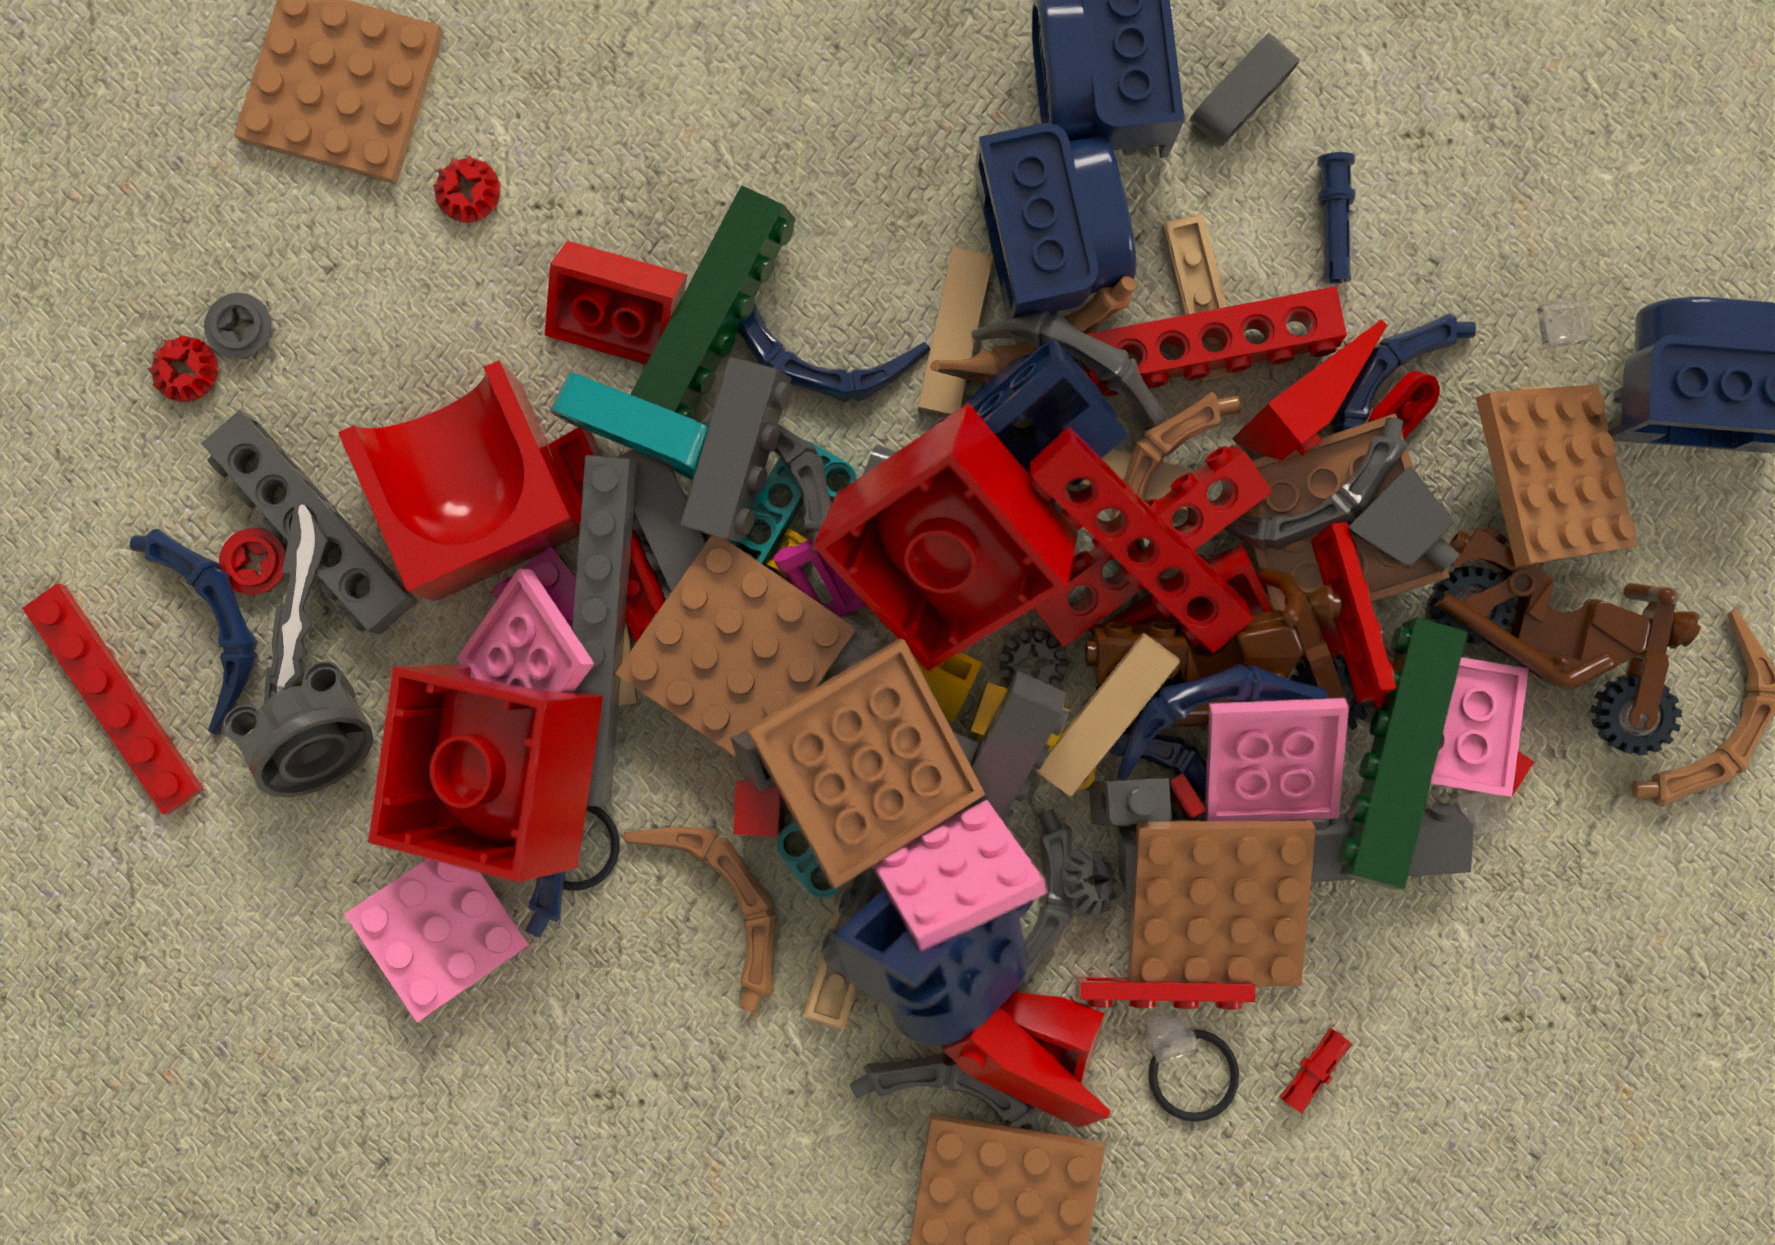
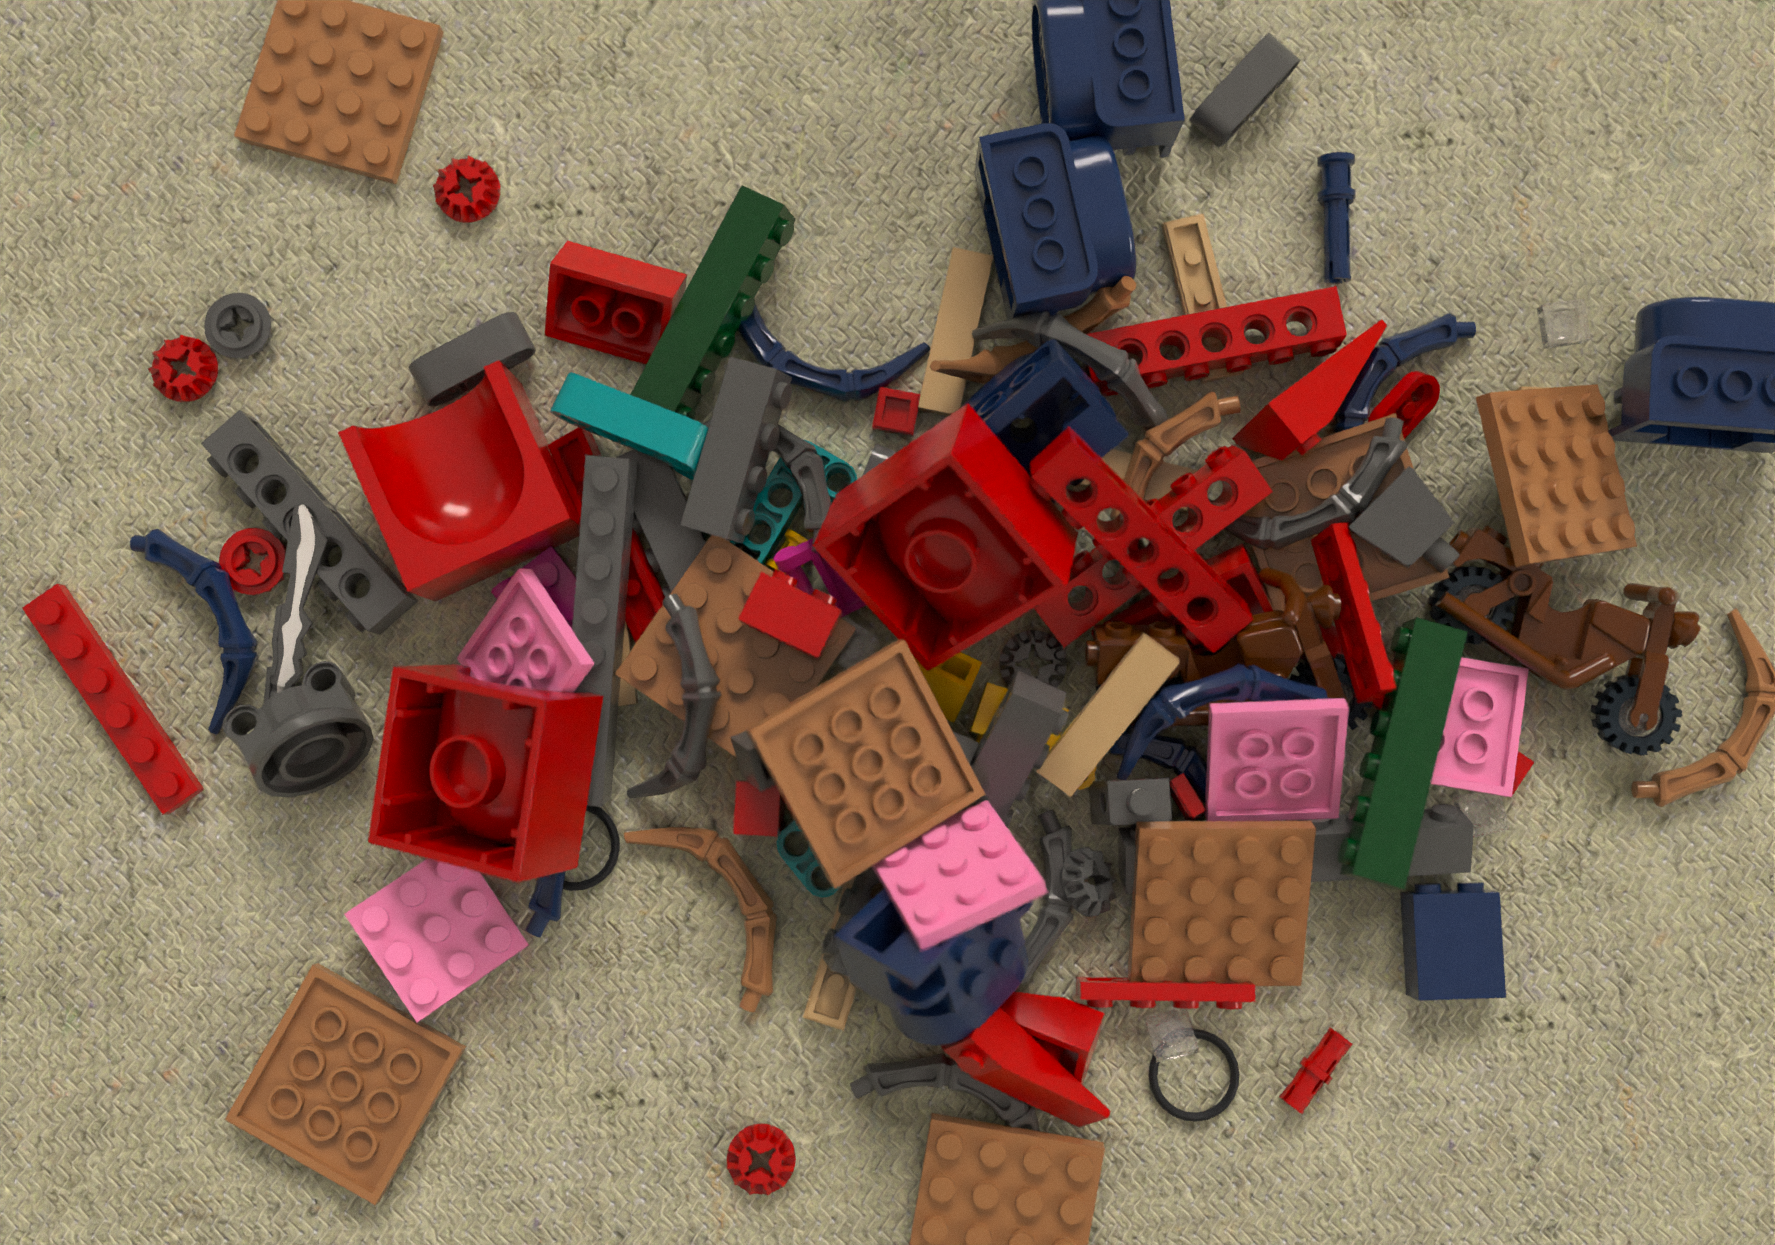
none -> medium nougat plate [225,963,466,1205]
none -> dark grey beam [408,312,536,407]
none -> dark grey animal [627,594,722,799]
none -> red gear [727,1124,796,1196]
none -> red brick [738,570,842,661]
none -> red tile [872,387,921,437]
none -> dark blue brick [1400,882,1506,1001]

